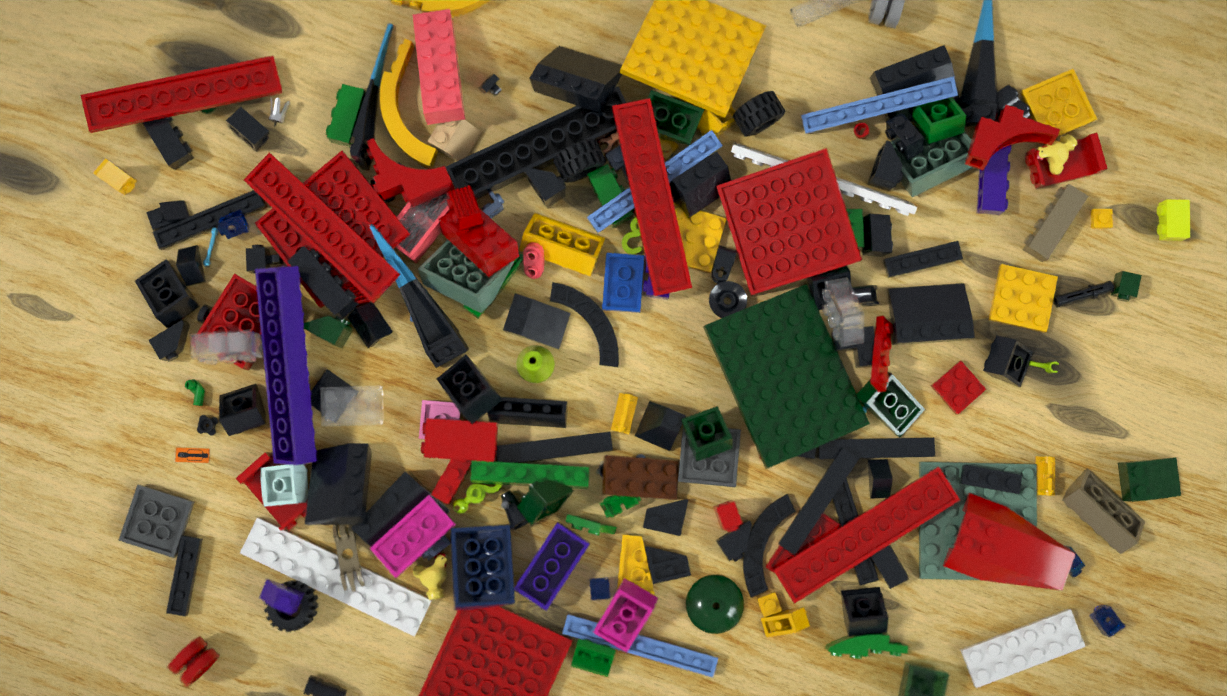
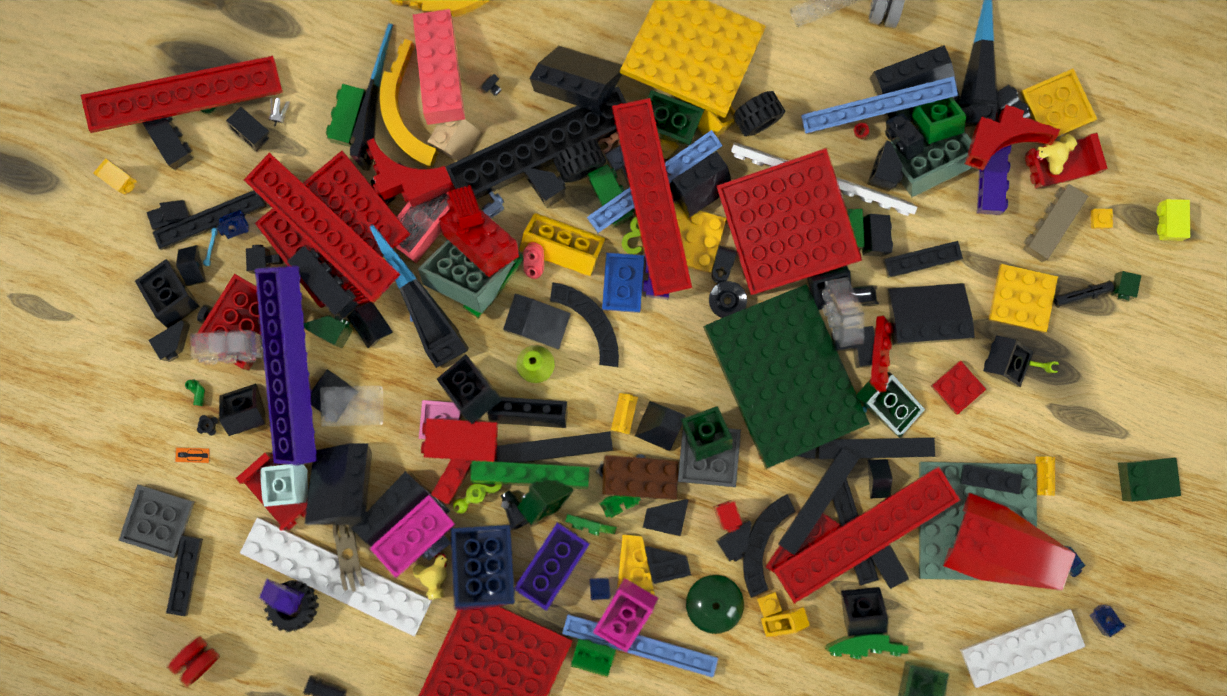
dark tan slope [1063,468,1145,554] -> none

